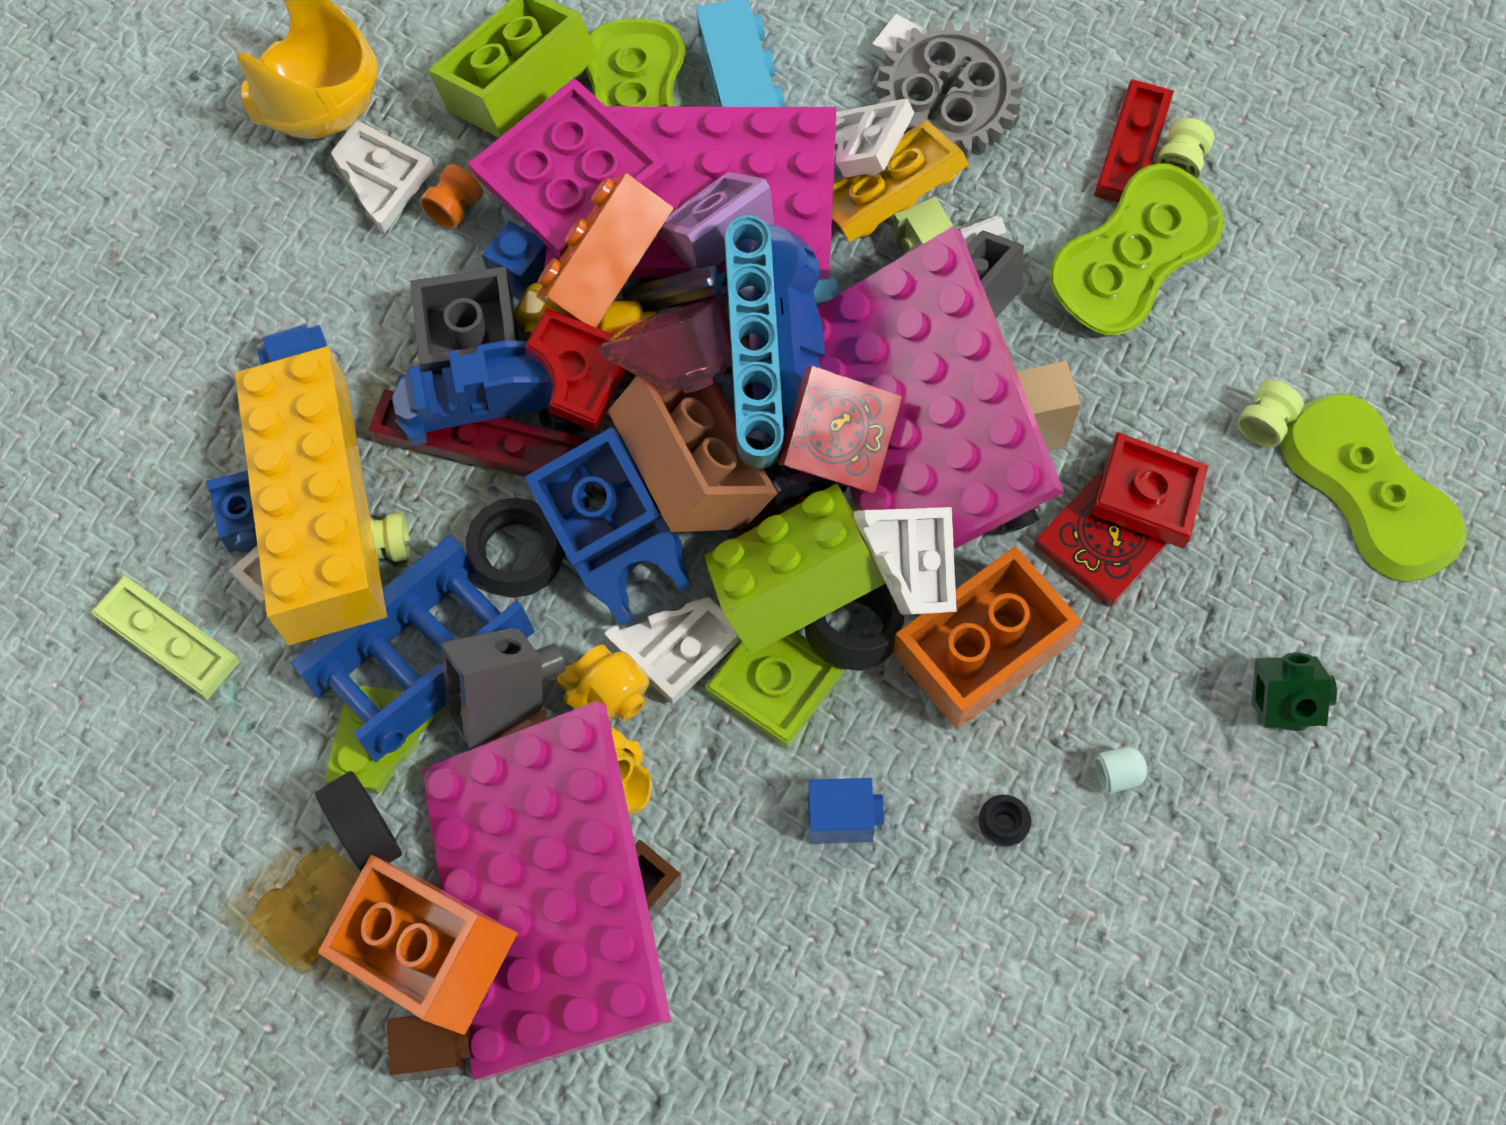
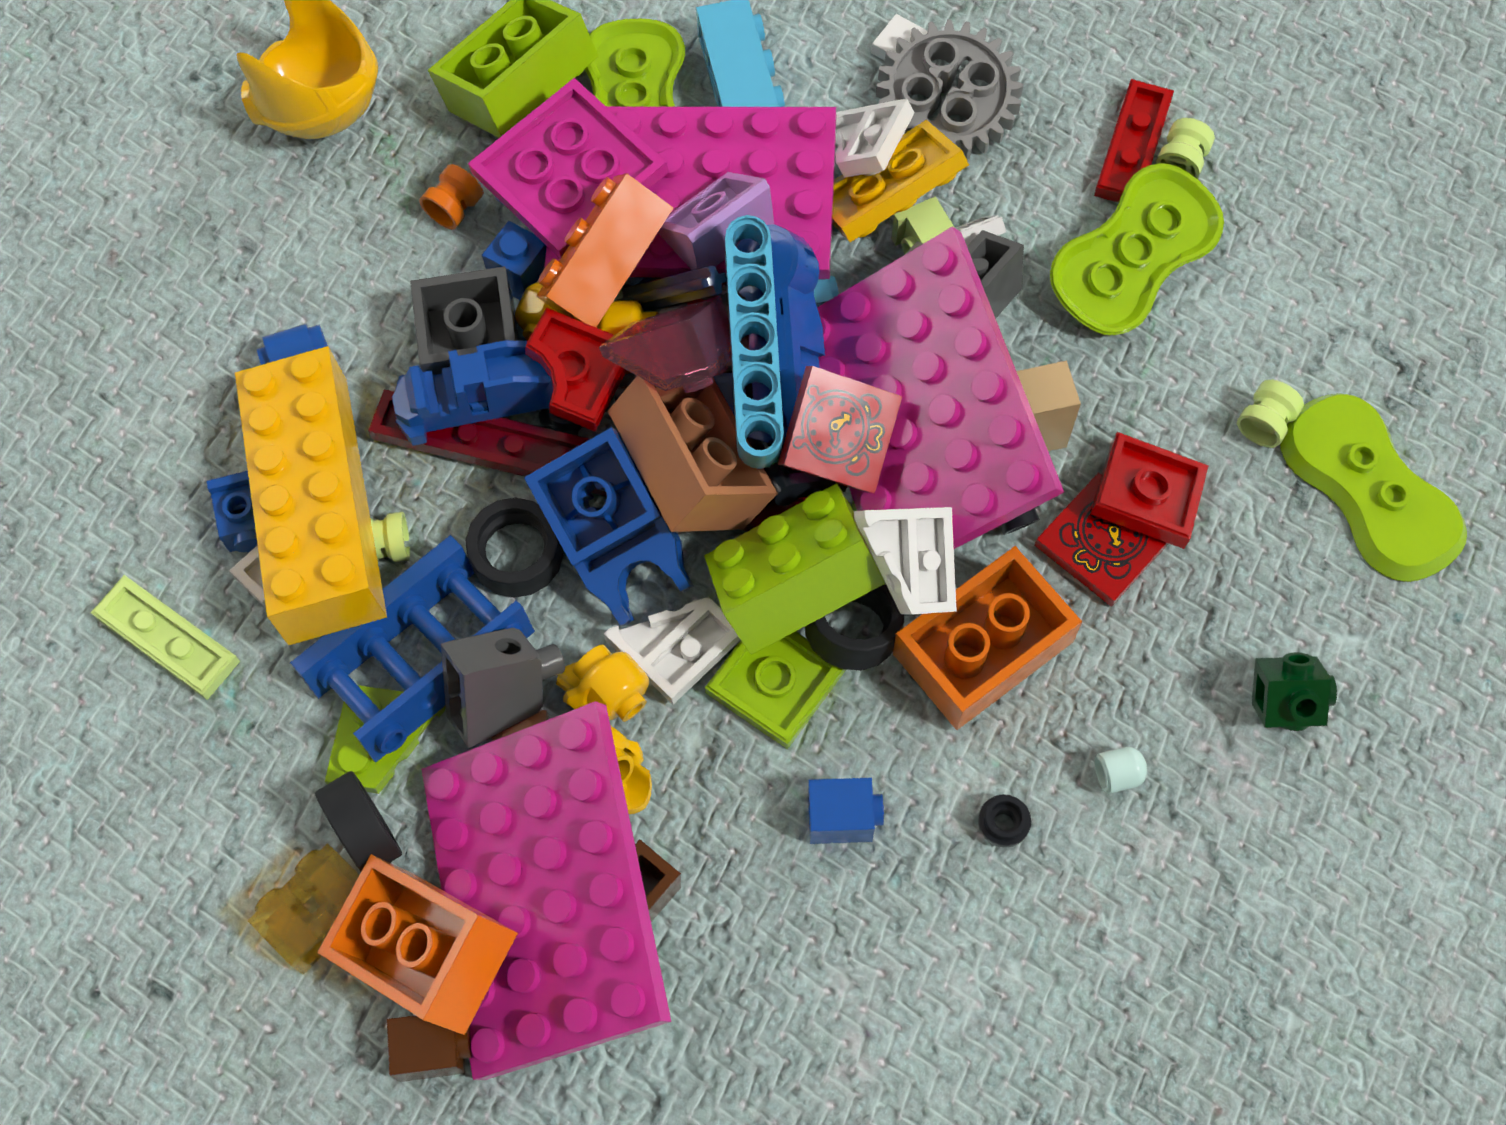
white wing [331,120,434,233] -> none

